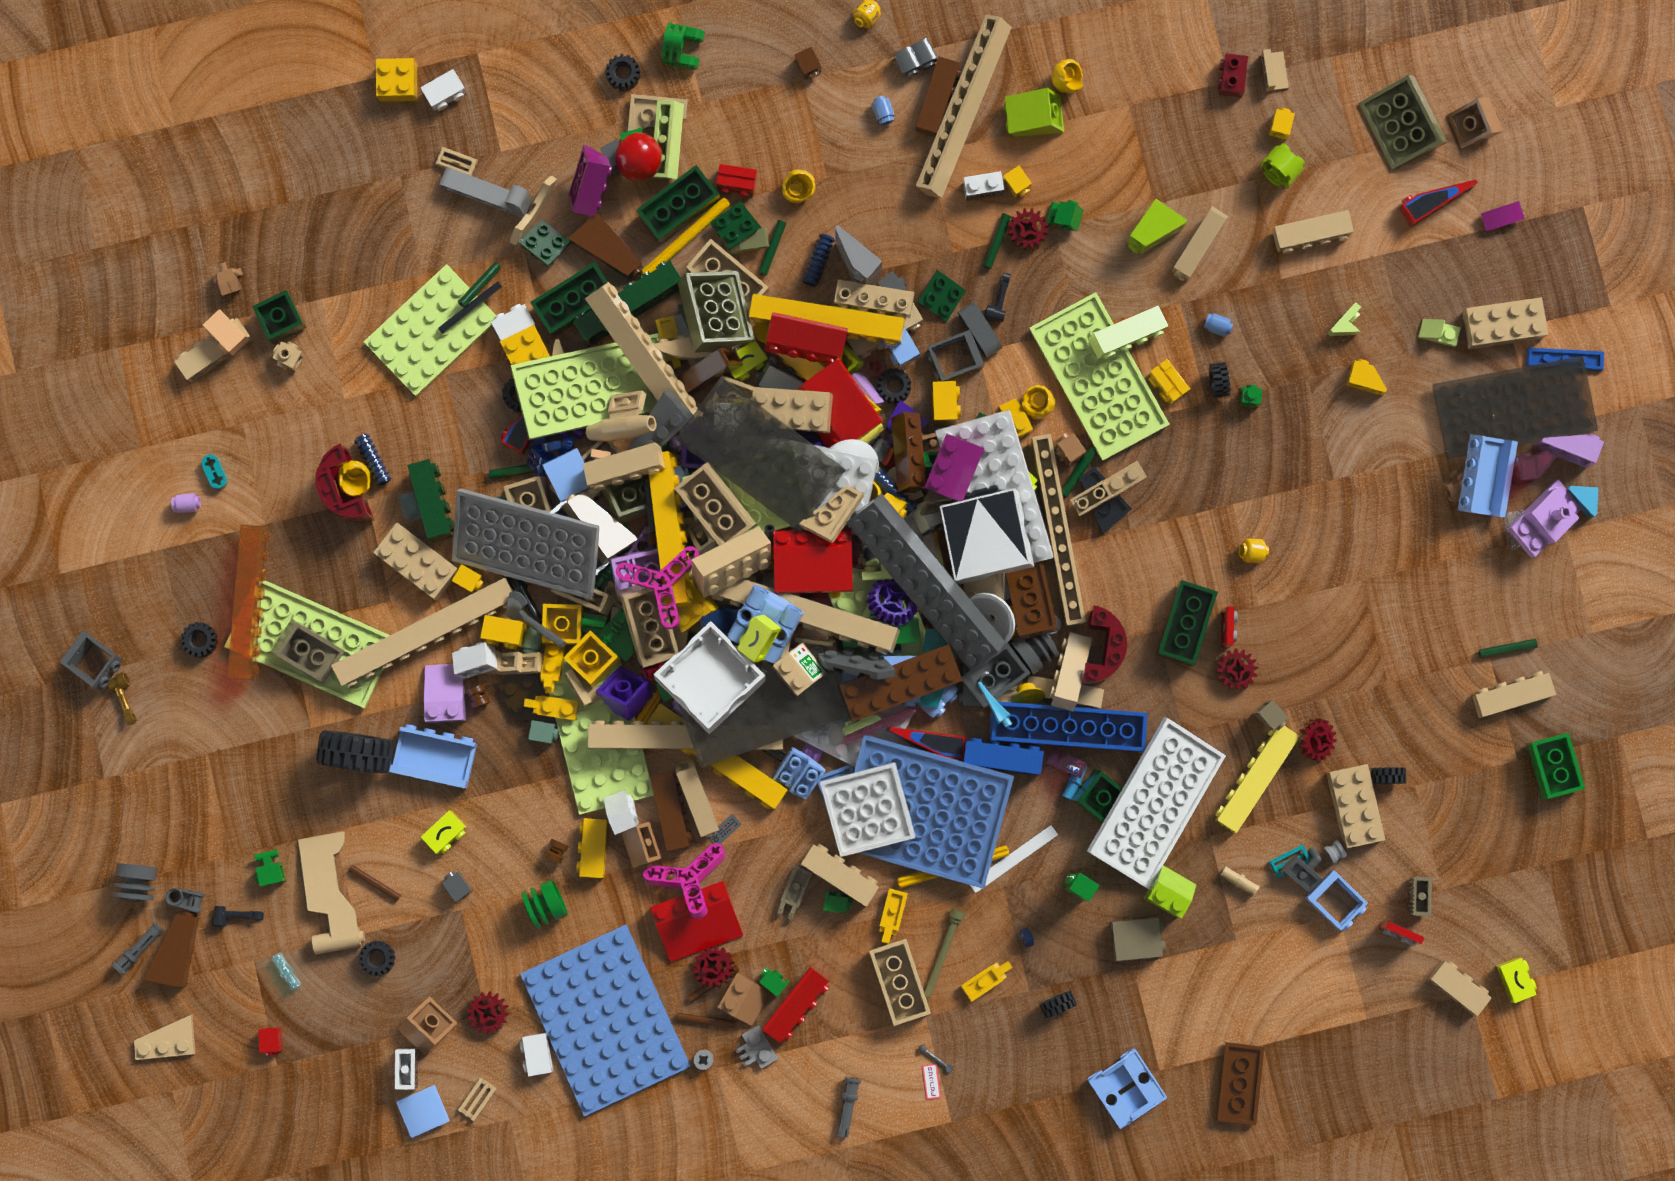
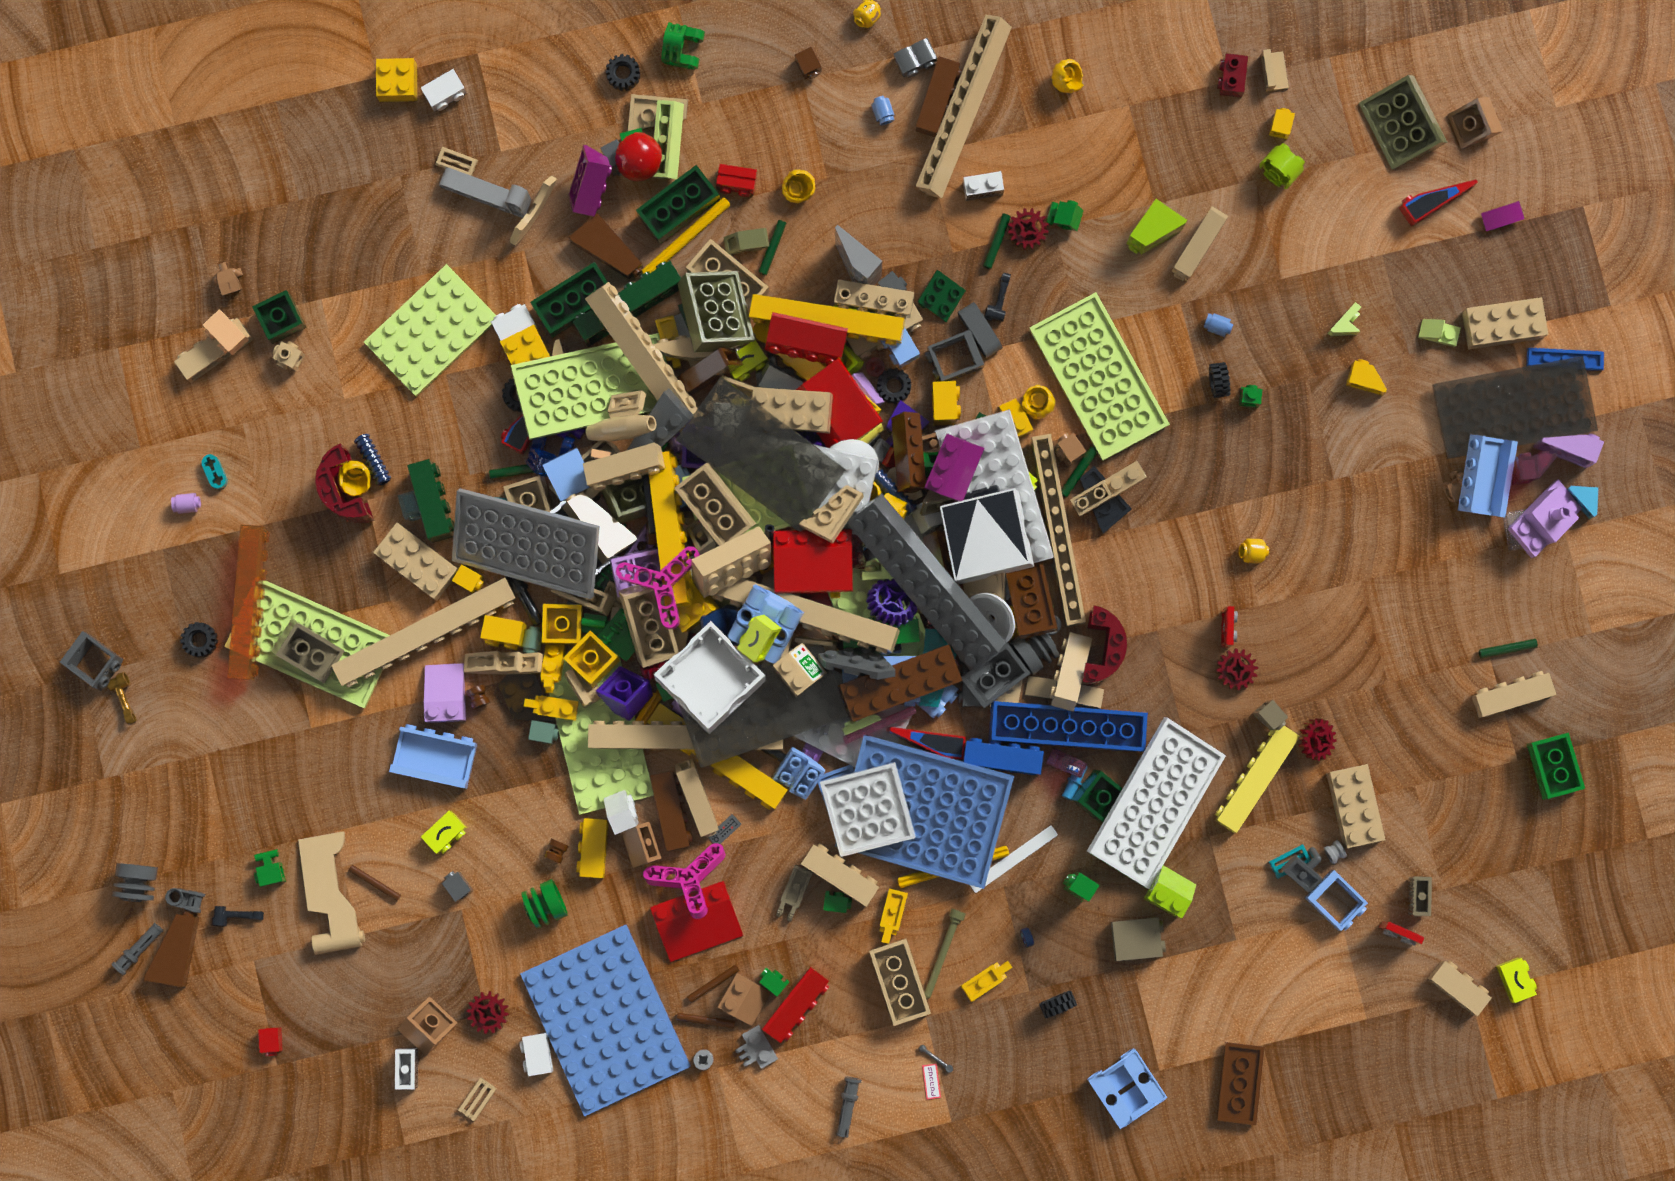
tan wing [134,1015,196,1060] -> none
clear light blue pin [271,952,302,991] -> none
black tyre [316,730,394,774] -> none
black tyre [359,941,396,976] -> none
light blue slope [396,1085,450,1138] -> none
black bar [438,281,502,334] -> none
white brick [452,642,497,679] -> none
dark green piece [458,262,501,308] -> none
dark grey piece [504,591,566,648] -> none
dark green hinge [518,220,571,267] -> none
dark blue tile [541,440,561,452] -> none
dark red gear [693,946,736,989] -> none
dark green hinge [710,201,761,249] -> none
dark blue piece [802,233,835,287] -> none
medium azure piece [977,681,1012,728] -> none
yellow brick [1003,166,1032,198] -> none
lime slope [1004,88,1064,137] -> none
yellow piece [1011,683,1045,704] -> none
yellowish green brick [1088,306,1168,359] -> none
yellow brick [1148,359,1190,405] -> none
dark green brick [1156,580,1218,667] -> none
tan pin [1220,866,1260,897] -> none
tan brick [1272,210,1354,254] -> none
black tyre [1371,767,1406,784] -> none

